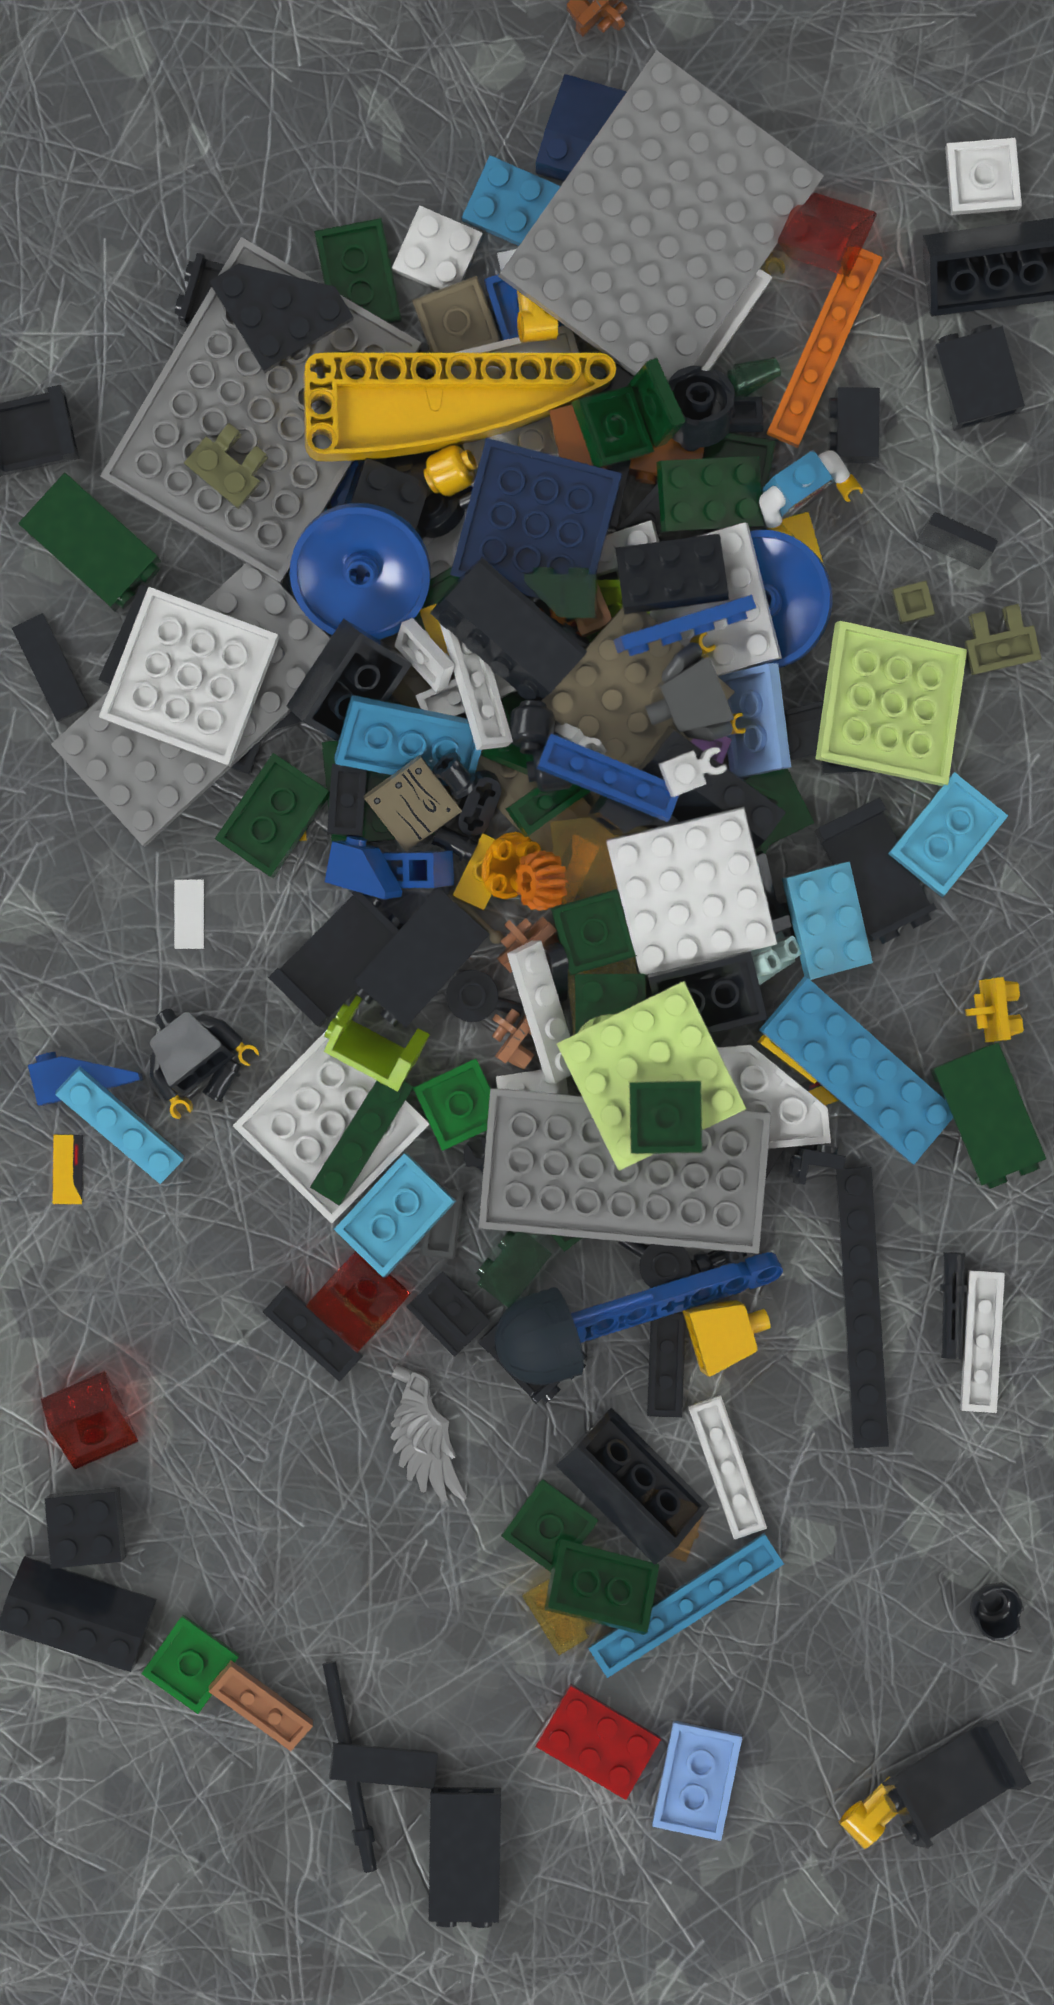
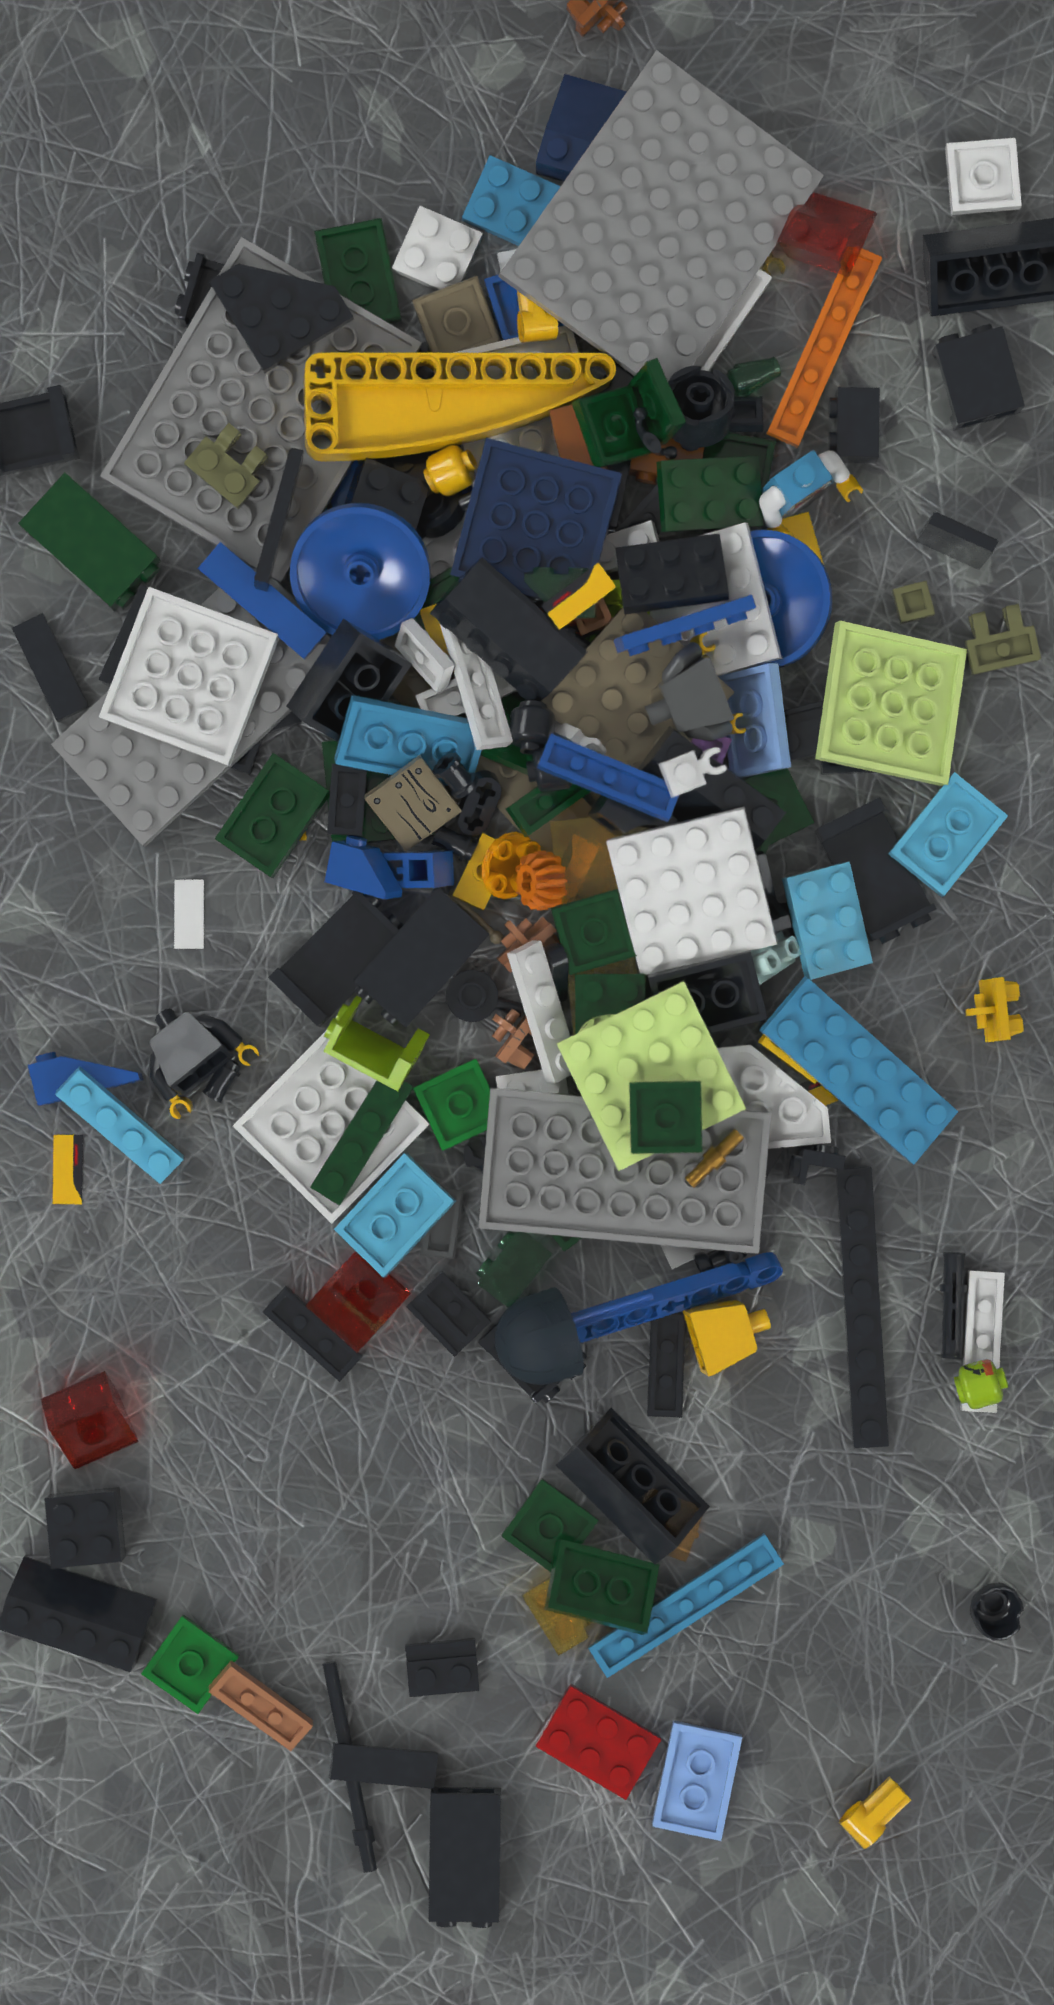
light grey animal [391,1364,467,1502] -> none
black piece [618,1241,692,1288] -> none
white tile [688,1395,767,1540] -> none
black panel [882,1719,1031,1849] -> none
dark green panel [930,1042,1046,1189] -> none
none -> blue tile [198,542,327,660]
none -> black tile [254,448,304,592]
none -> black plate [405,1638,480,1697]
none -> yellow sticker [542,563,616,630]
none -> black piece [634,407,678,460]
none -> pearl gold bar [685,1128,744,1188]
none -> lime head [954,1359,1009,1409]

